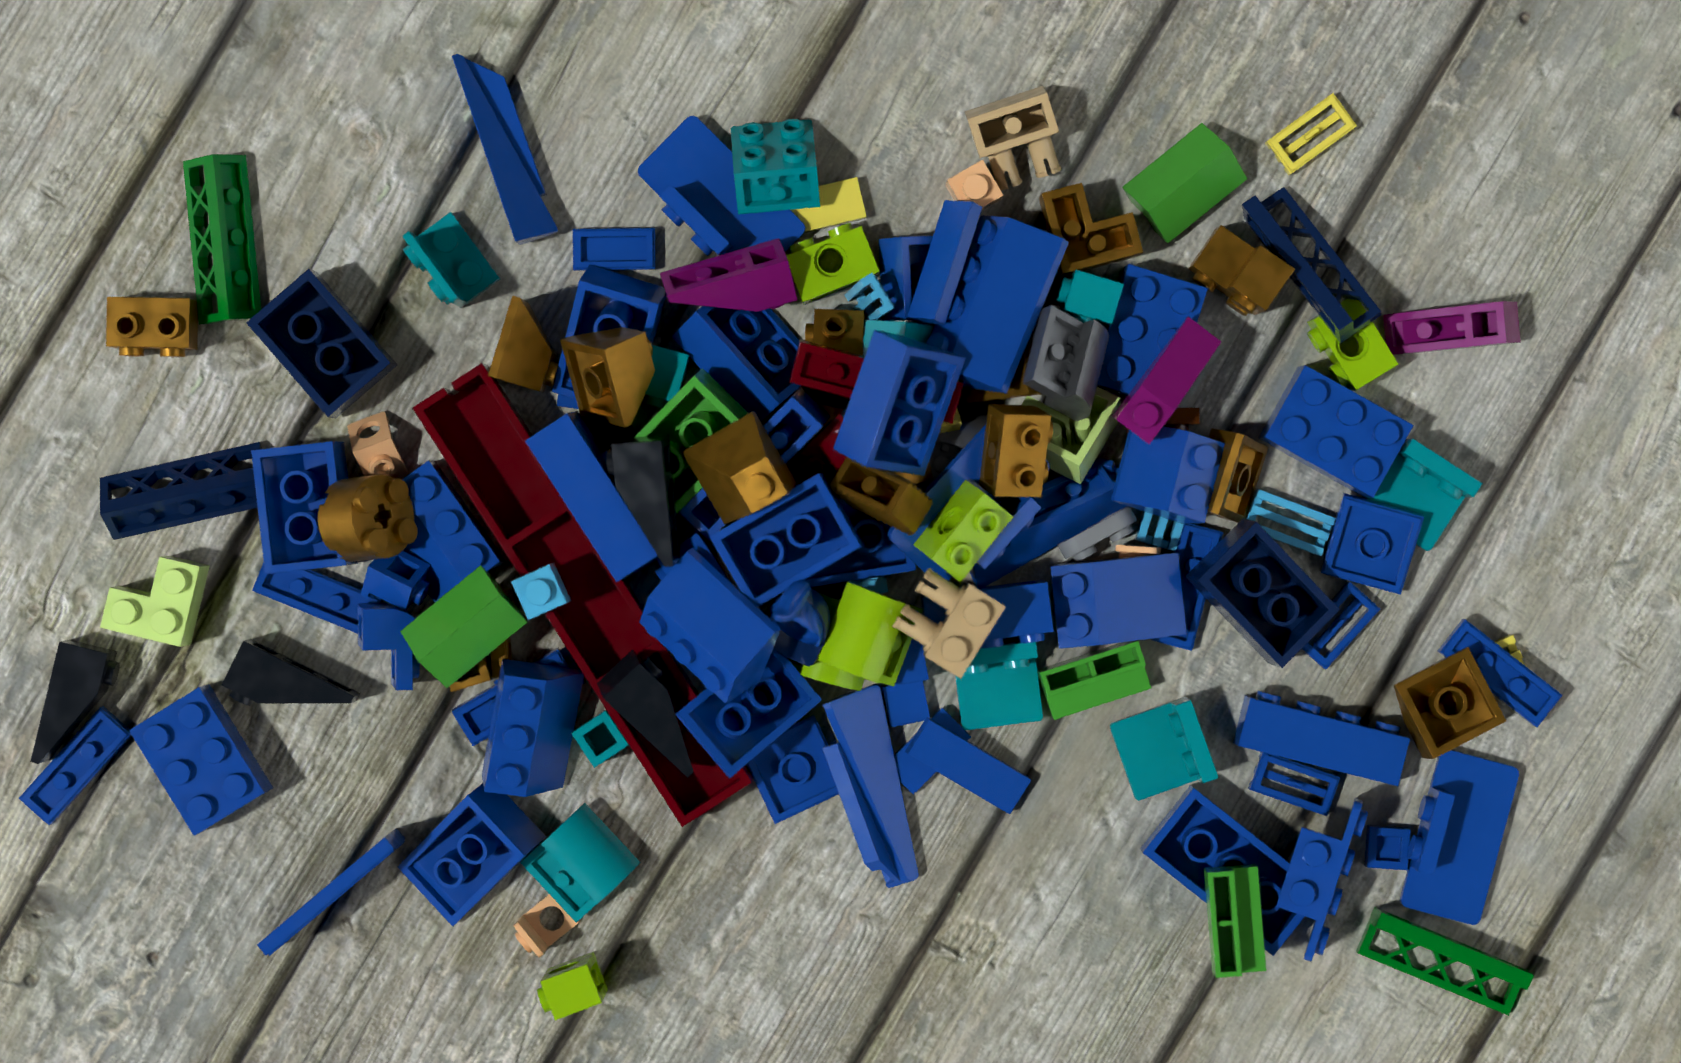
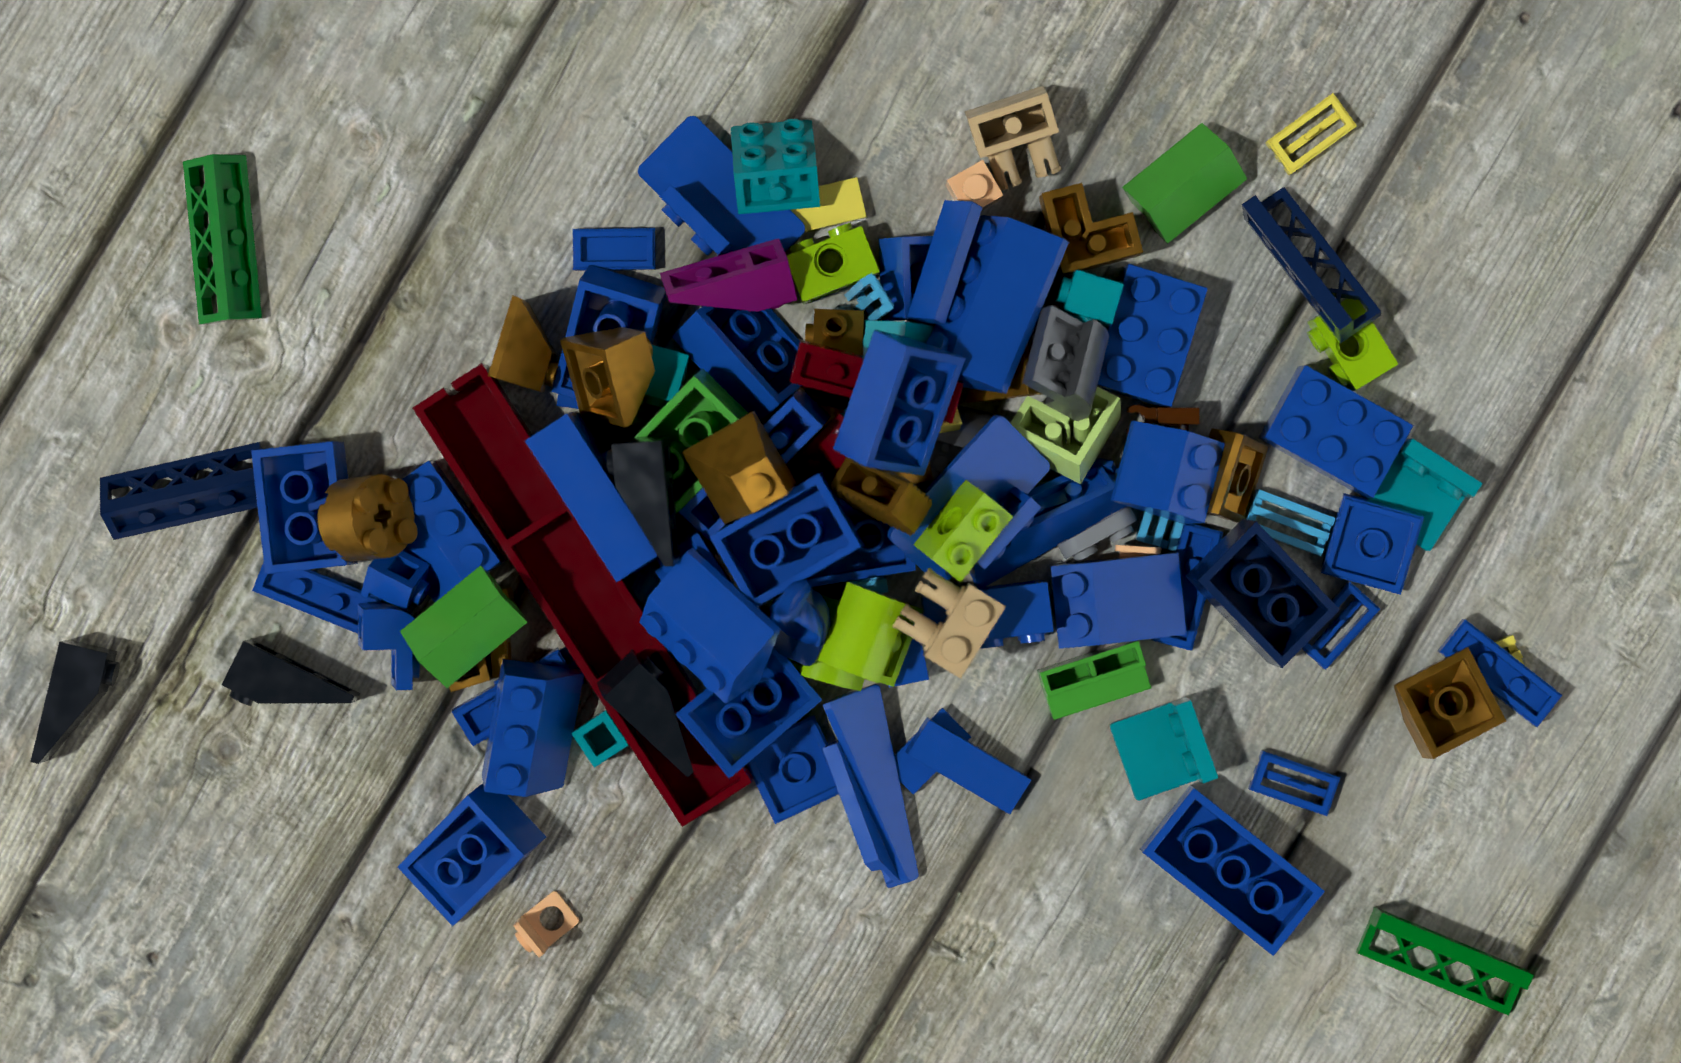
blue tile [19,706,132,826] -> none
yellowish green brick [100,556,210,647] -> none
pearl gold brick [106,297,198,357] -> none
blue brick [129,684,273,836] -> none
dark blue brick [246,269,397,418] -> none
blue tile [257,828,406,956] -> none
light nougat bracket [347,412,409,479] -> none
teal bracket [402,212,501,308] -> none
blue wedge [452,54,559,245] -> none
medium azure brick [511,563,571,620] -> none
teal brick [521,803,641,923] -> none
lime brick [537,951,608,1020] -> none
blue tile [882,681,930,728] -> none
teal bracket [955,641,1043,730] -> none
pearl gold brick [979,404,1053,497] -> none
magenta slope [1112,317,1221,444] -> none
pearl gold brick [1188,225,1295,316] -> none
bright green piece [1204,864,1266,978] -> none
blue brick [1233,691,1411,786] -> none
blue bracket [1276,798,1368,962] -> none
blue tile [1364,825,1411,870] -> none
magenta slope [1383,301,1521,355] -> none
blue bracket [1400,750,1519,925] -> none

